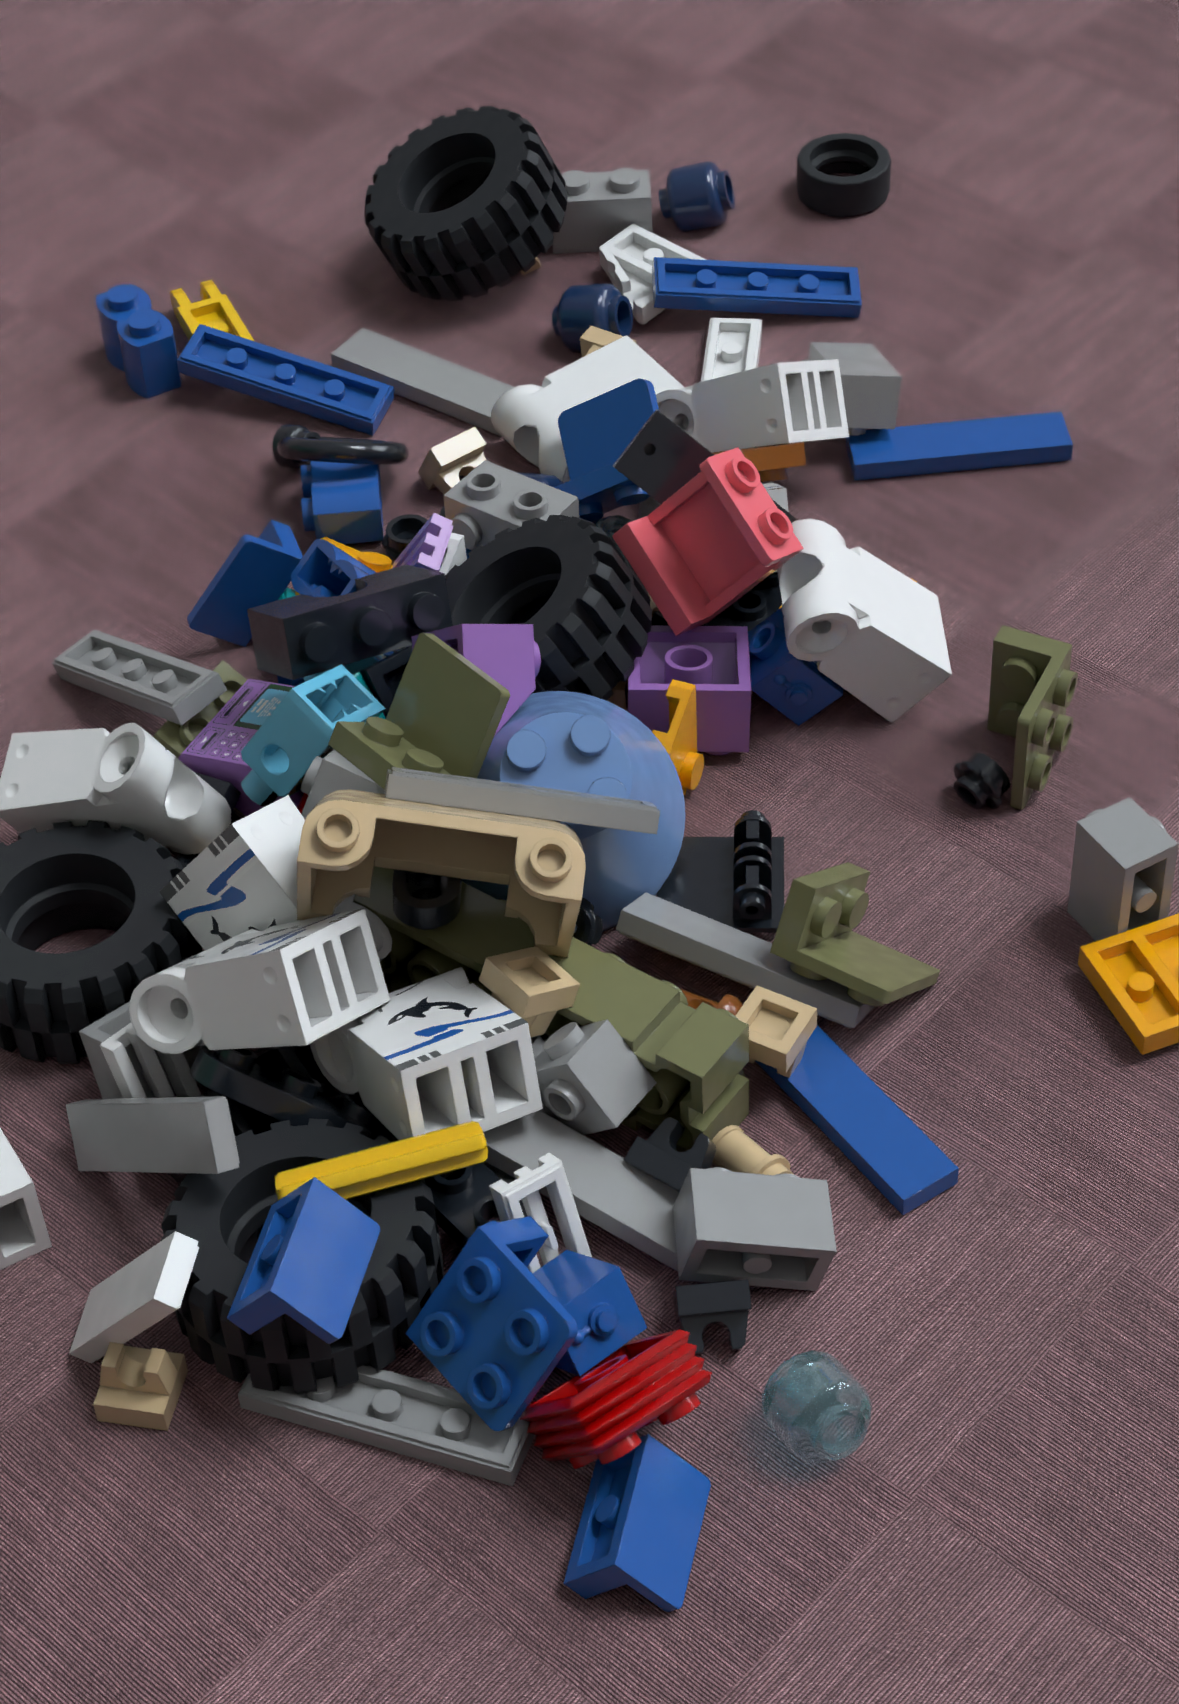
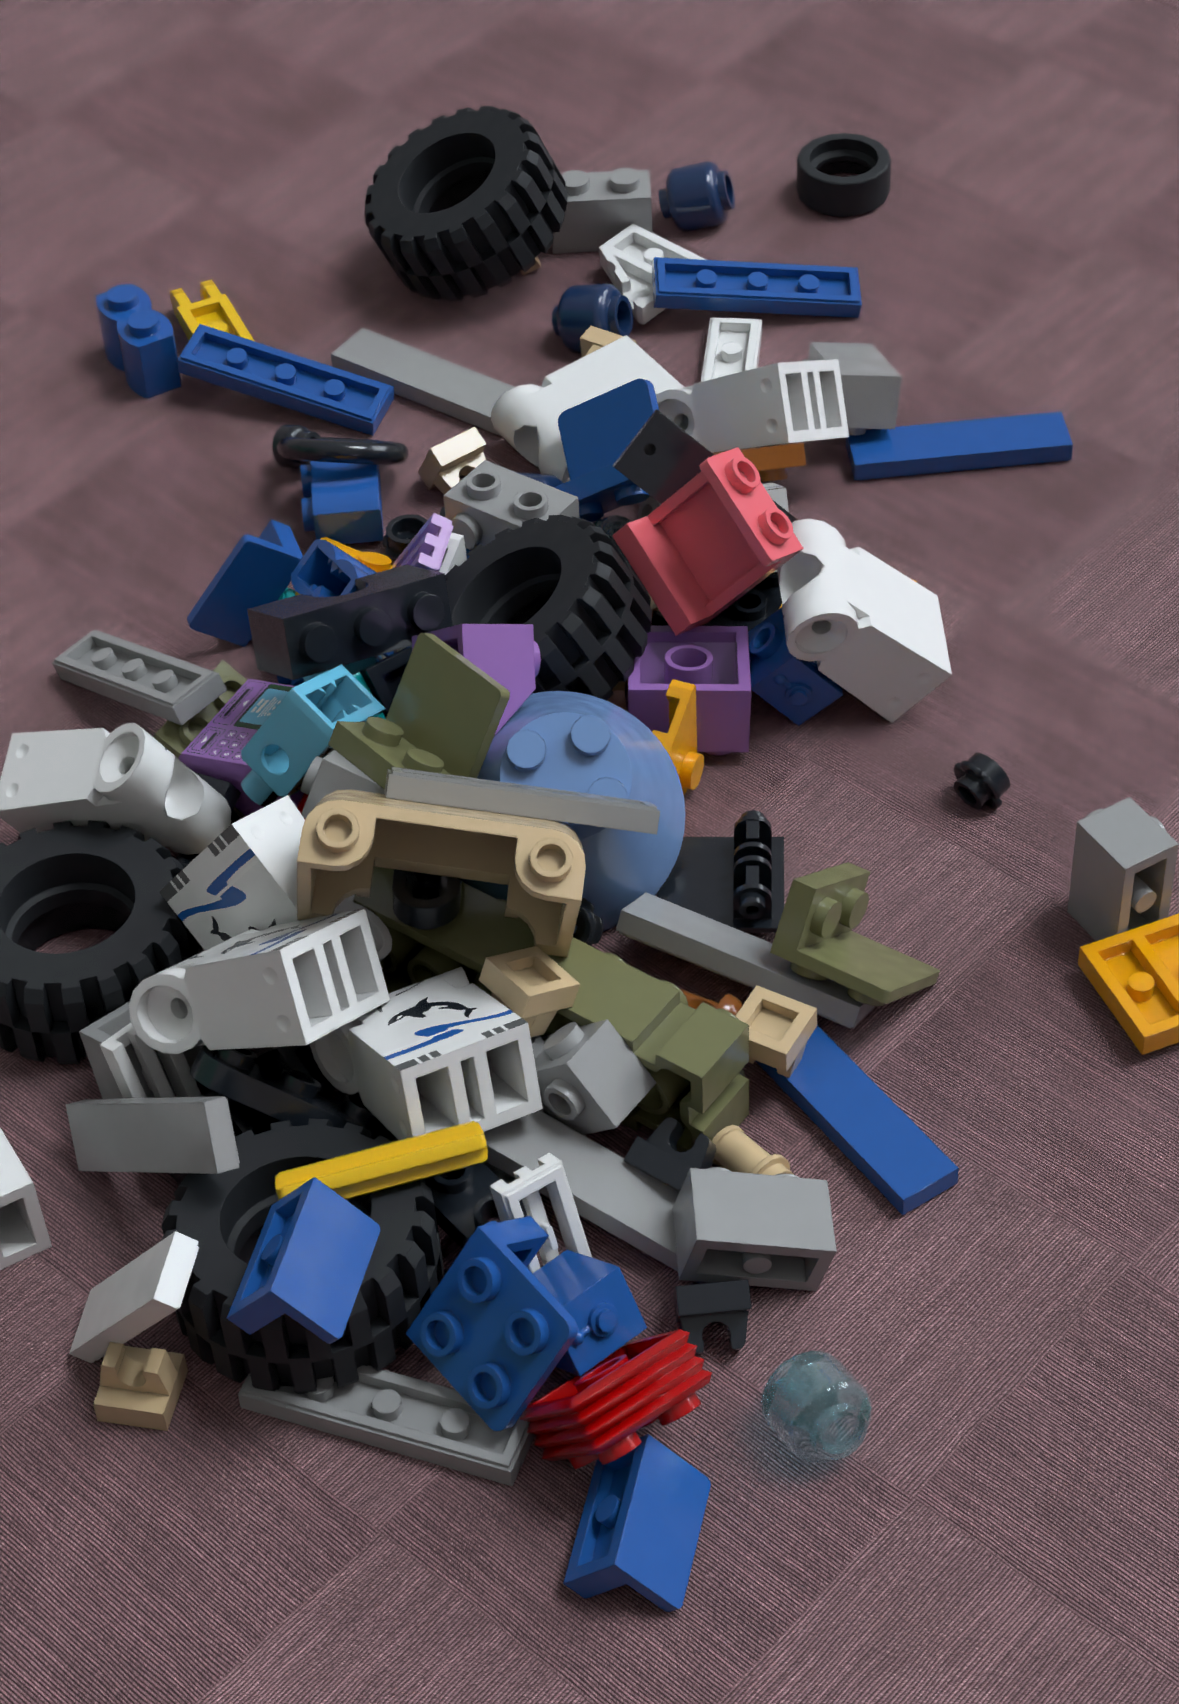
olive bracket [987,625,1078,810] -> none

